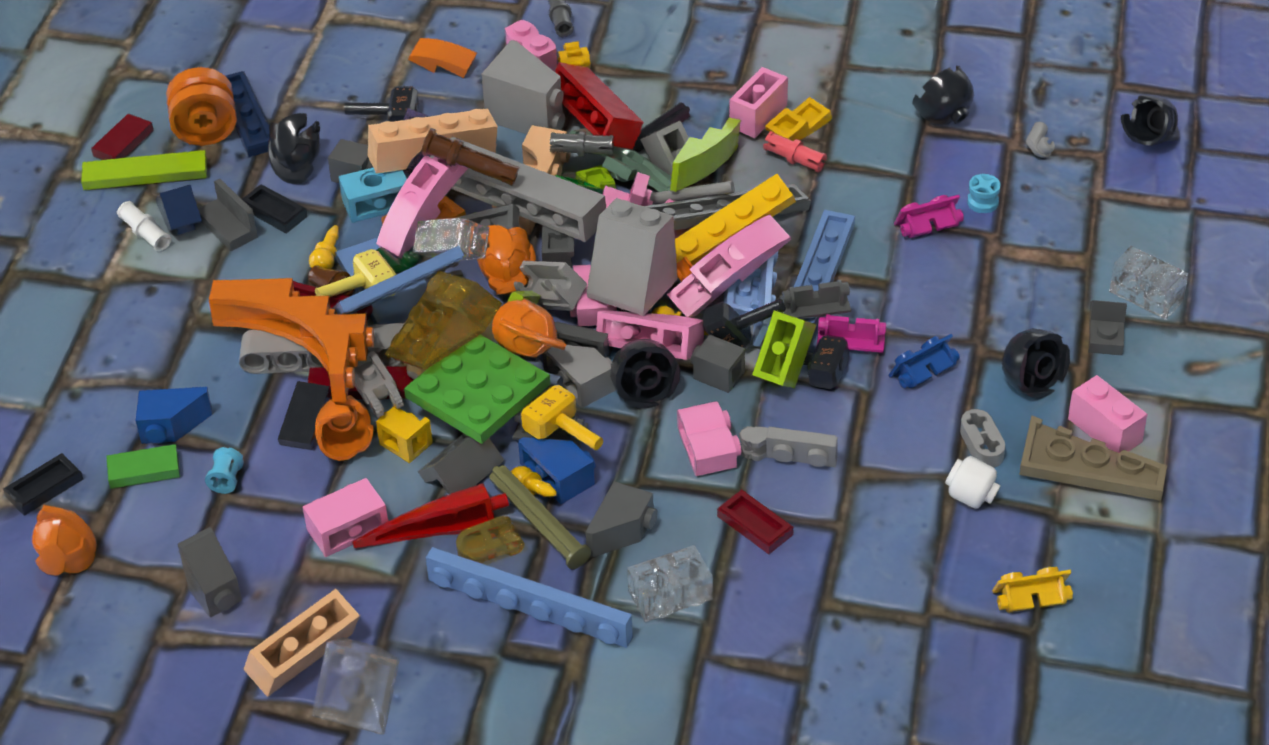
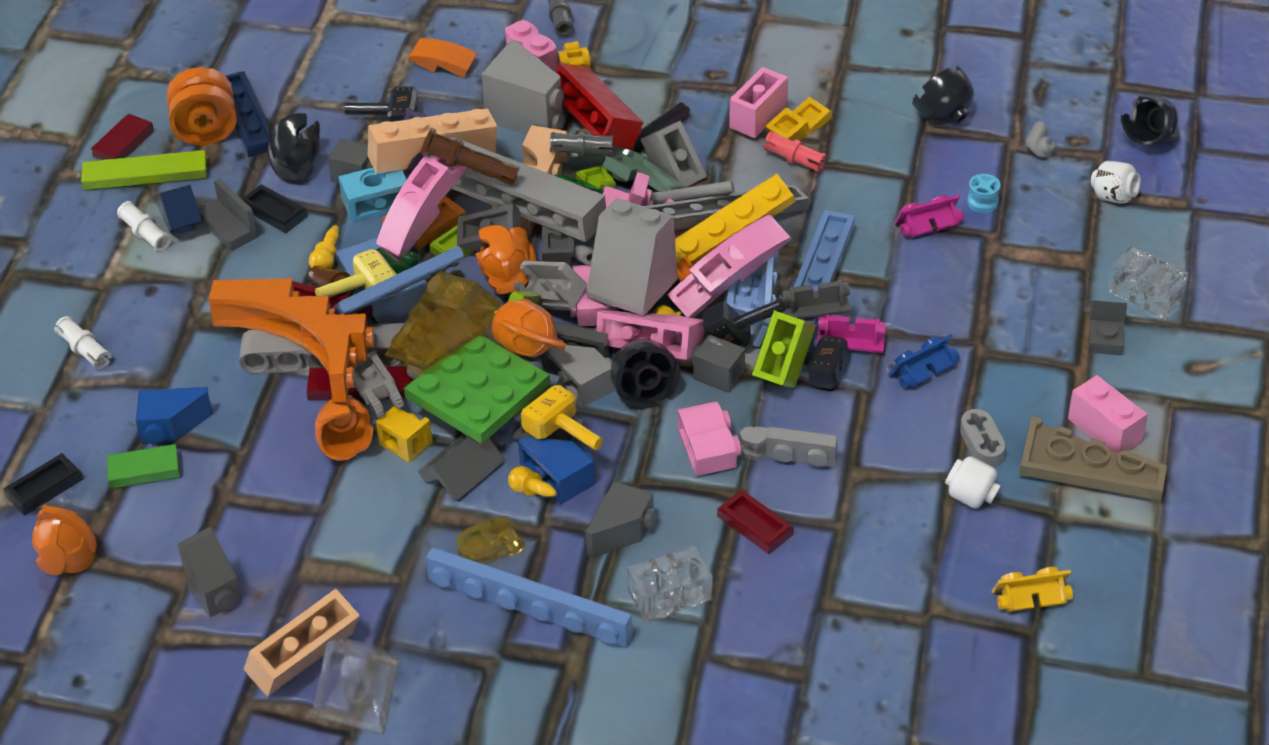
medium azure bush [205,447,244,494] -> none
black tile [278,381,331,450] -> none
bright pink brick [302,478,388,557] -> none
red piece [352,483,509,548] -> none
clear brick [413,217,490,260] -> none
olive axle [489,465,591,570] -> none
lime slope [670,117,741,192] -> none
black cylinder [1002,328,1070,398] -> none
none -> white pin [54,316,112,369]
none -> light grey arm [573,245,594,265]
none -> white head [1091,161,1141,203]

